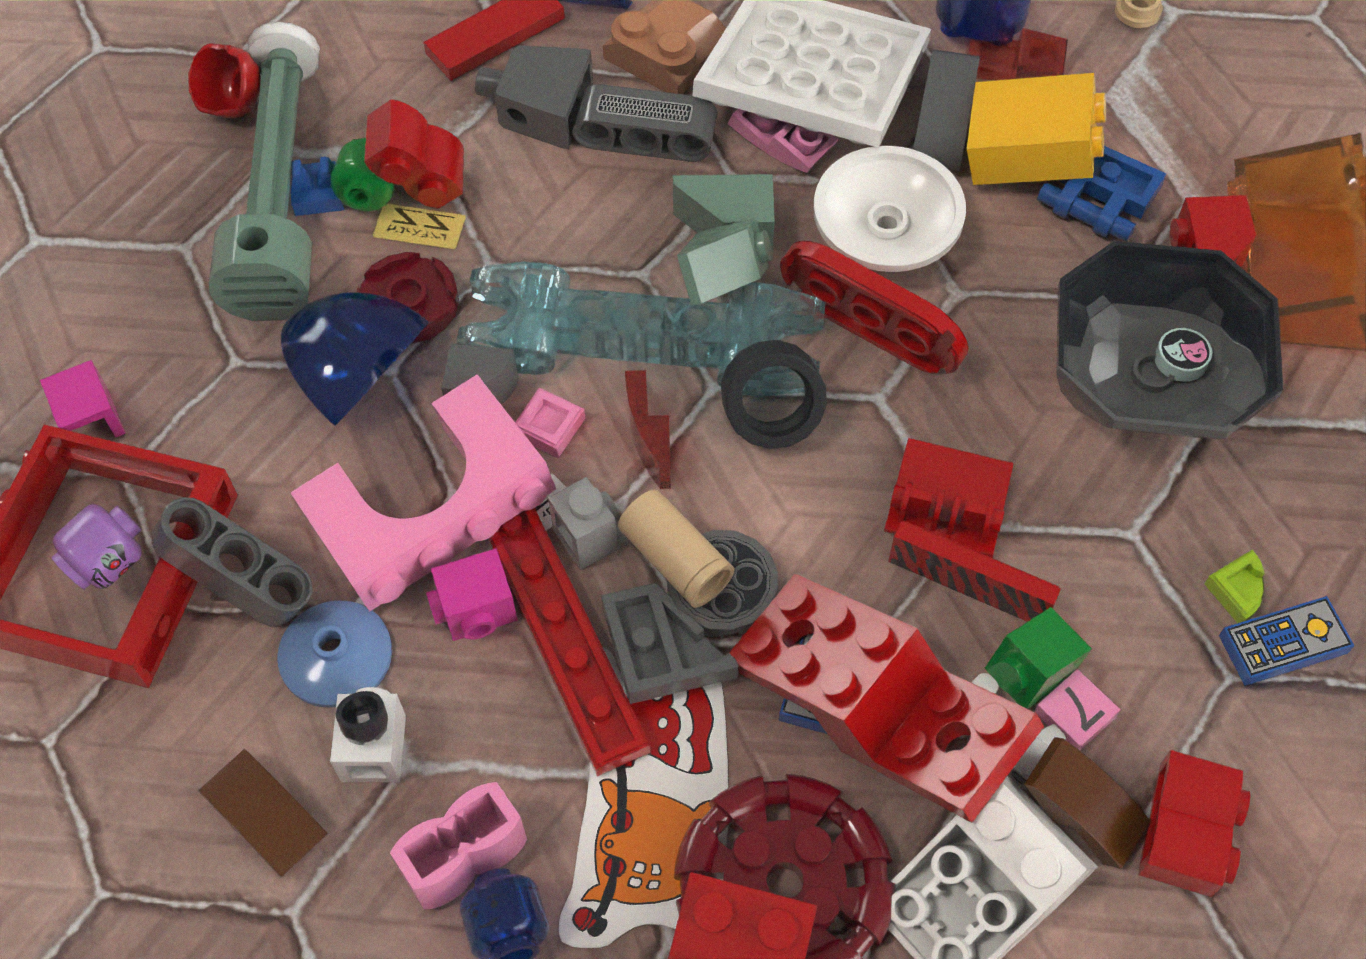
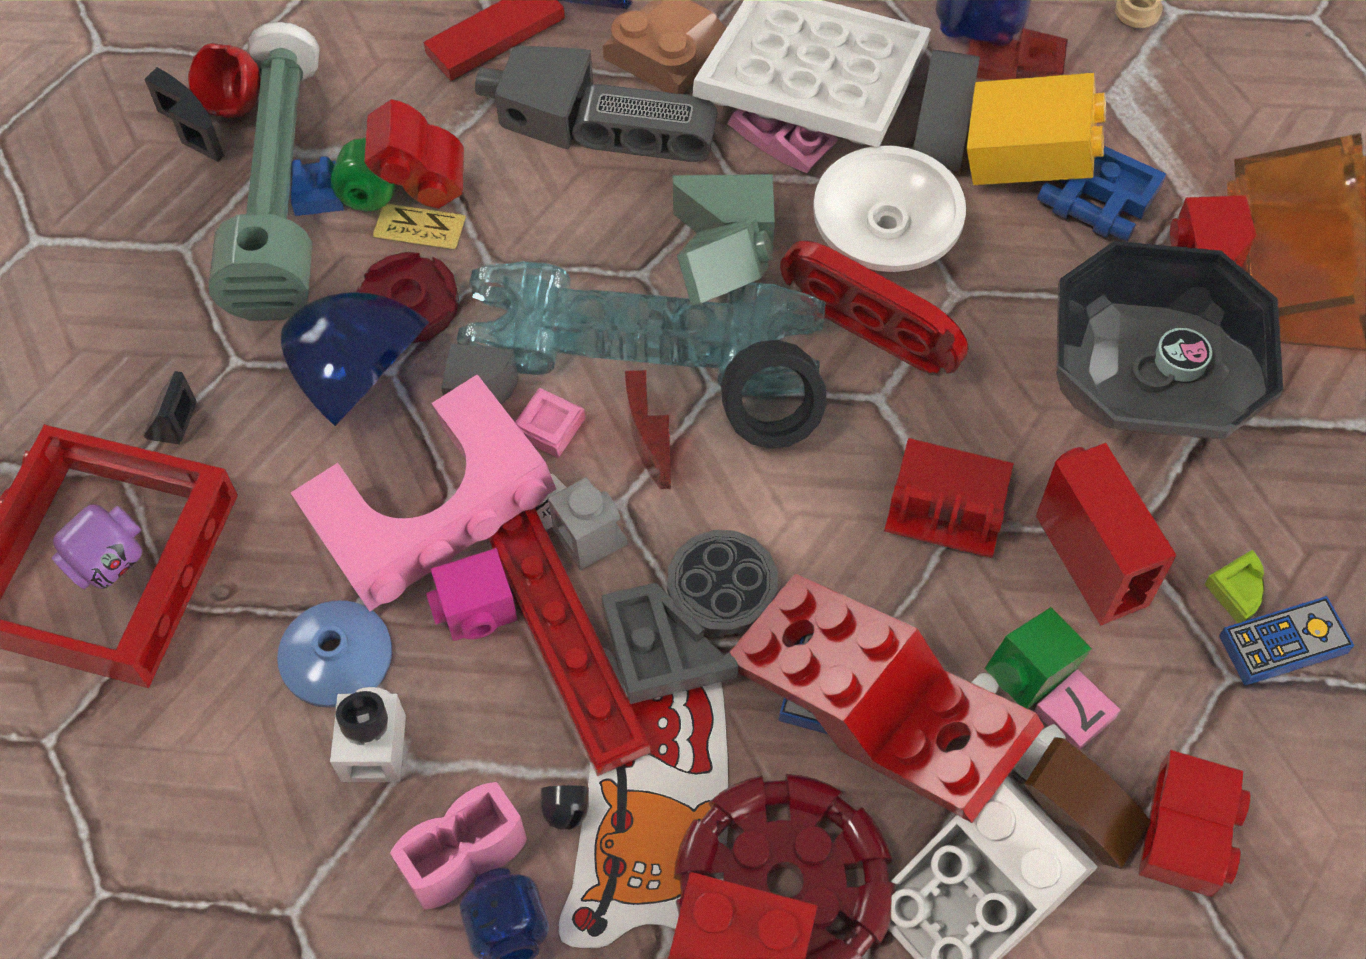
dark pink panel [40,360,126,438] -> none
dark grey beam [152,497,312,626] -> none
reddish brown slope [198,748,328,878] -> none
tan pin [618,489,734,608] -> none
red tile [888,521,1061,622] -> none
none -> black slope [143,371,197,444]
none -> black slope [144,67,224,162]
none -> black hinge [541,785,589,830]
none -> red brick [1036,443,1177,626]

